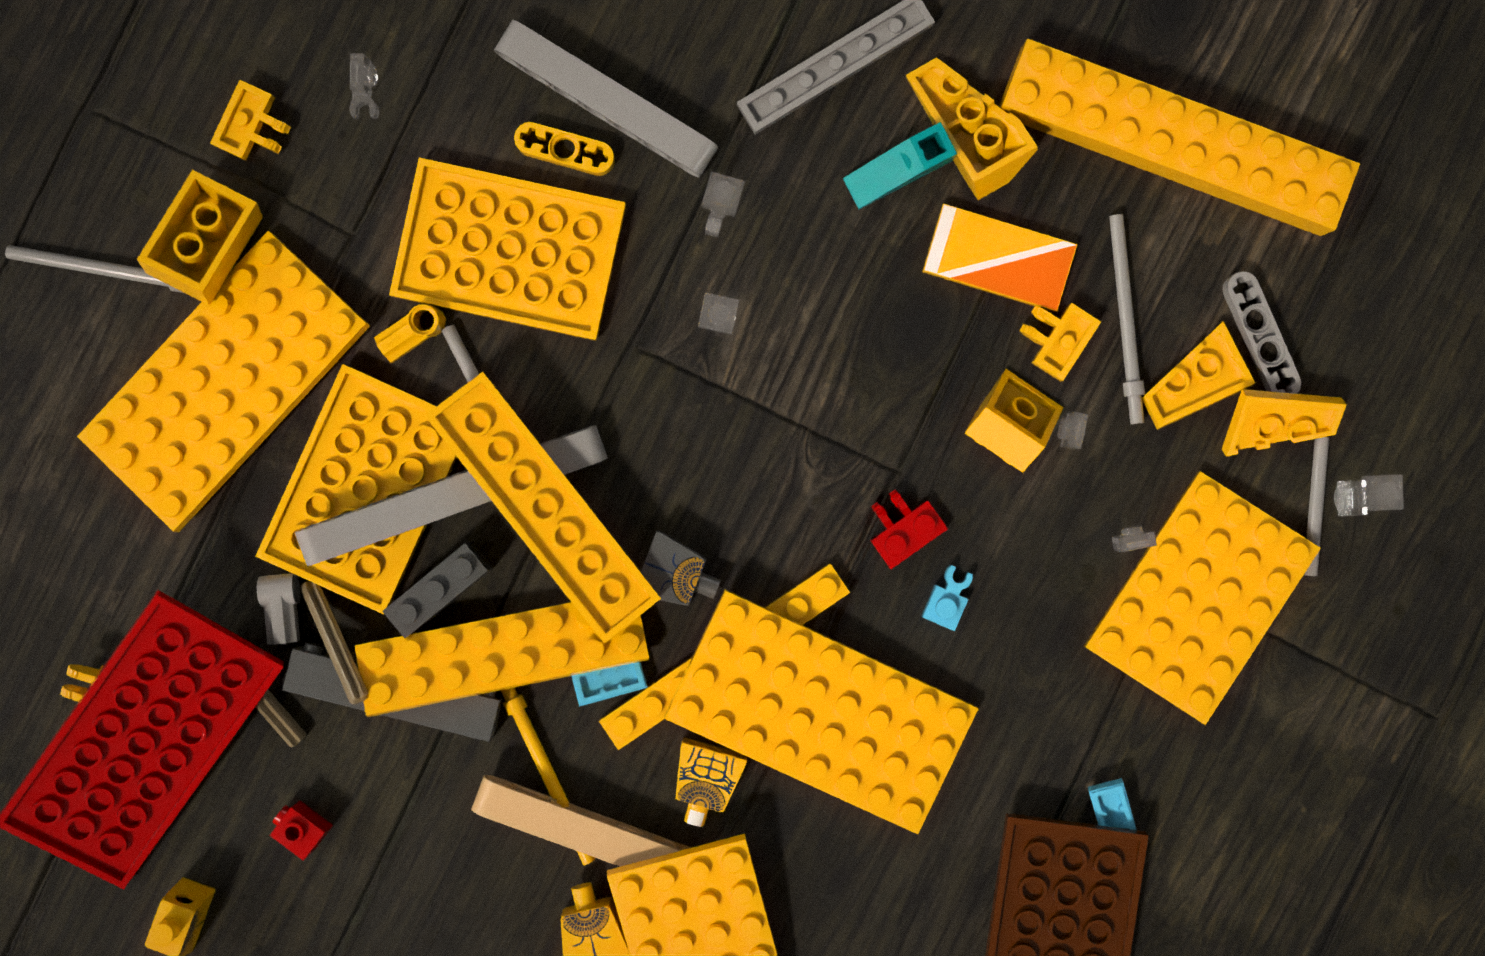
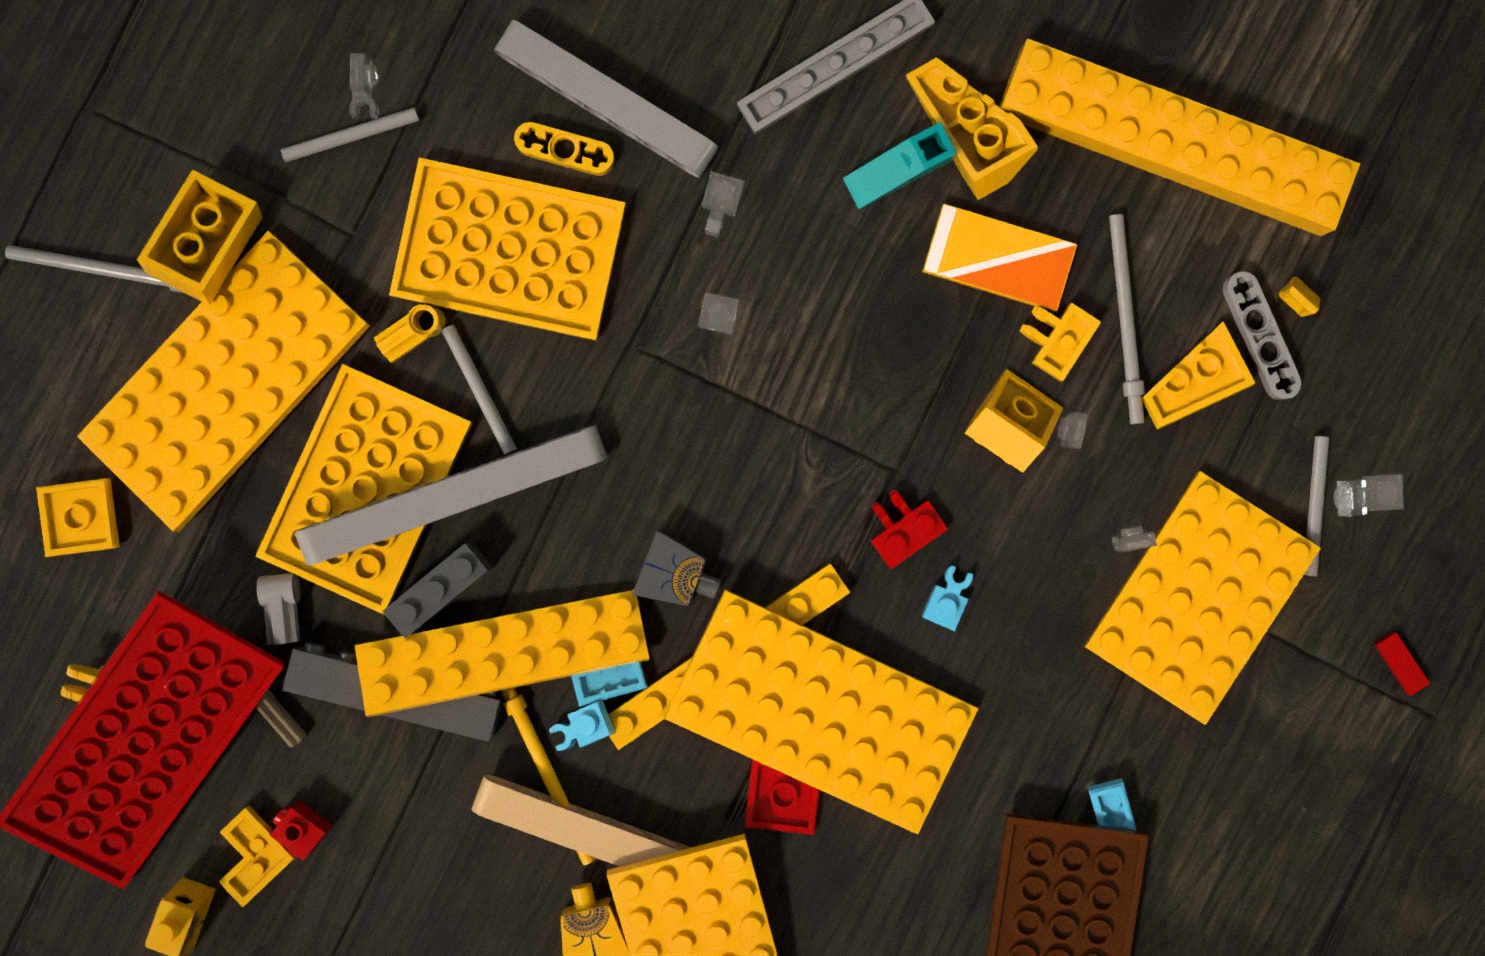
yellow hinge [210,80,291,161] -> none
dark tan axle [300,581,368,704] -> none
yellow plate [425,372,661,644] -> none
torso [675,737,747,827] -> none
yellow wing [1222,389,1347,457] -> none
none -> yellow plate [36,478,120,557]
none -> yellow plate [219,805,297,907]
none -> light grey bar [281,107,420,162]
none -> medium azure plate [549,700,615,751]
none -> red tile [745,759,819,835]
none -> yellow slope [1278,276,1320,317]
none -> red piece [1374,632,1430,696]

